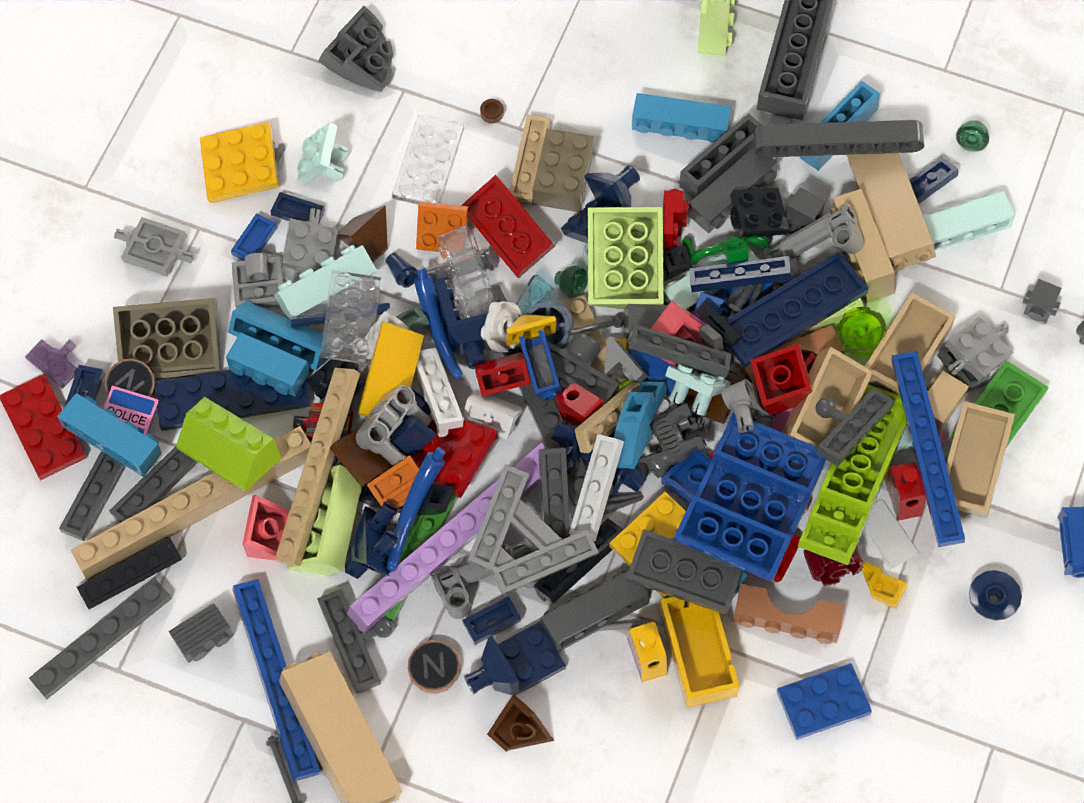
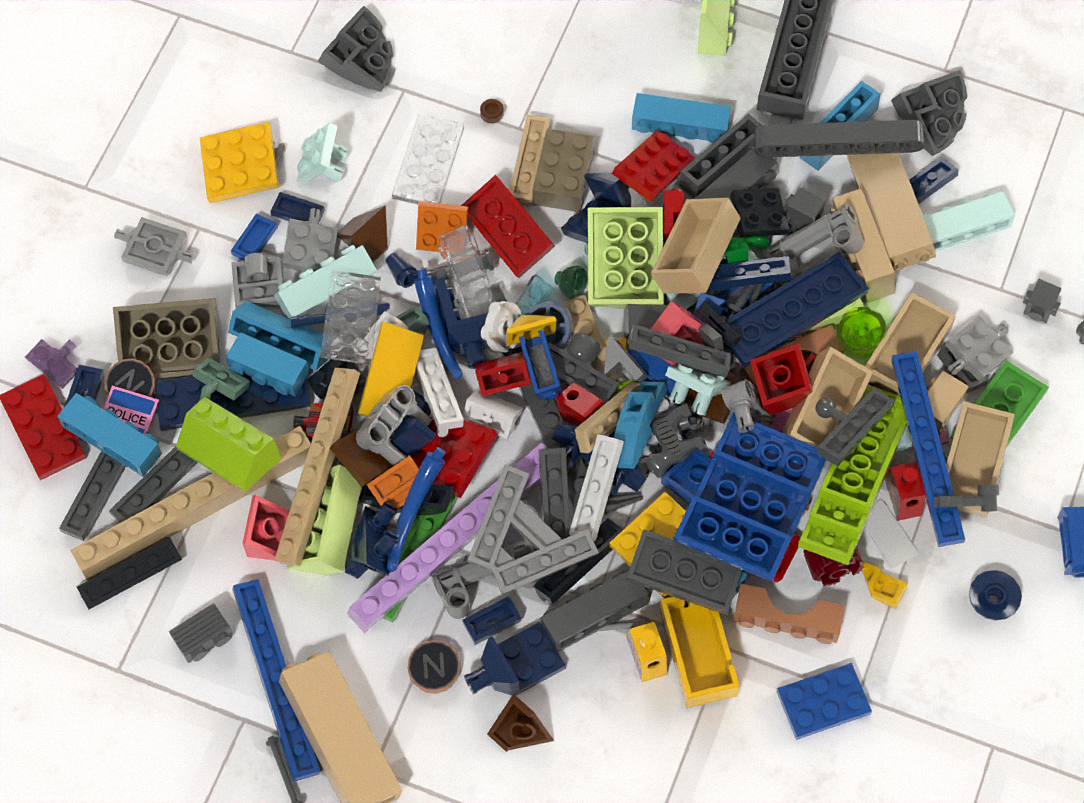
dark grey plate [29,577,172,700] -> none
dark grey plate [317,589,394,694] -> none
dark grey piece [567,315,623,336] -> none
clear green brick [956,120,990,152] -> none
none -> sand green plate [193,357,250,401]
none -> red plate [611,130,696,202]
none -> tan piece [651,198,740,294]
none -> dark grey brick [891,70,967,156]
none -> dark grey brick [934,485,999,512]

